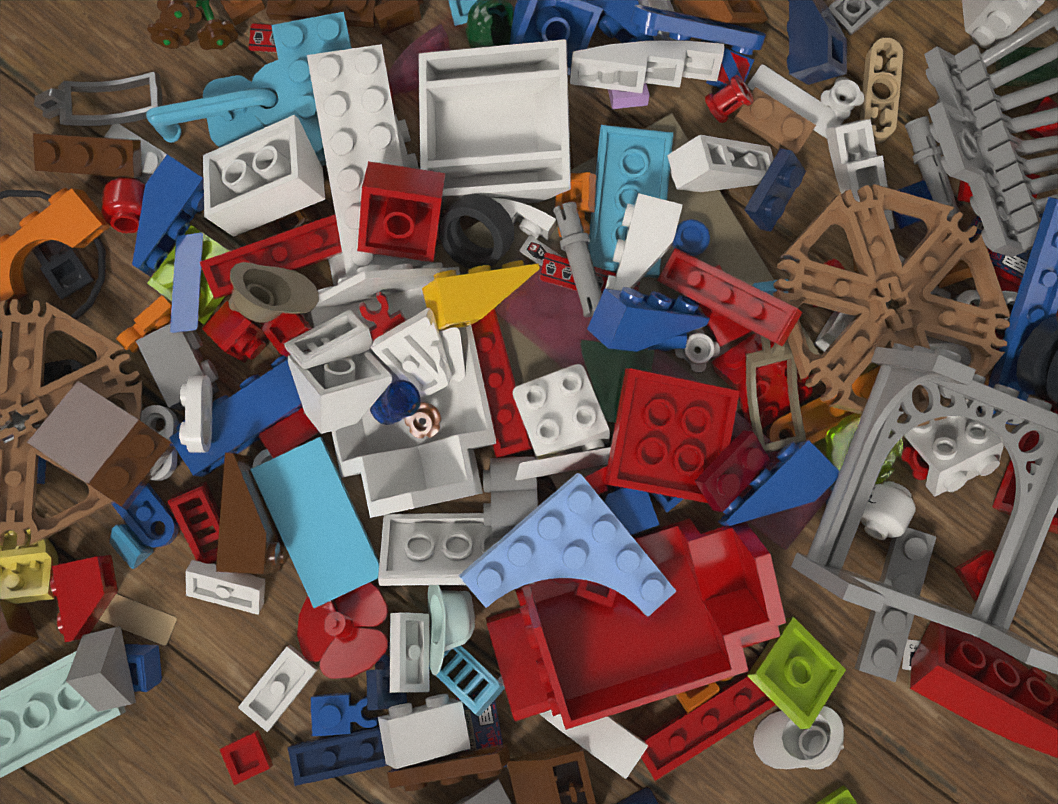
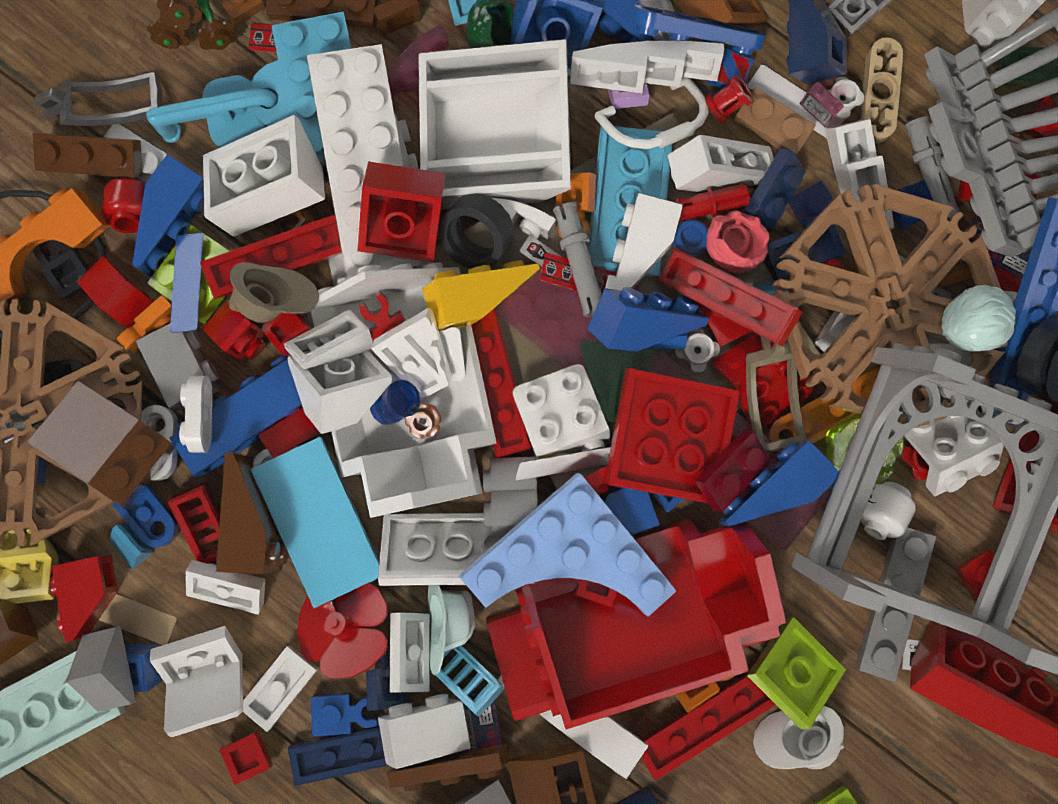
none -> red slope [77,256,154,328]
none -> white bracket [150,626,243,737]
none -> white piece [595,77,708,149]
none -> red axle [674,184,750,223]
none -> coral hair [706,210,769,274]
none -> dark blue plate [765,224,846,280]
none -> clear blue plate [788,180,833,229]
none -> clear pink tile [800,82,844,128]
none -> light aqua hair [941,285,1016,352]

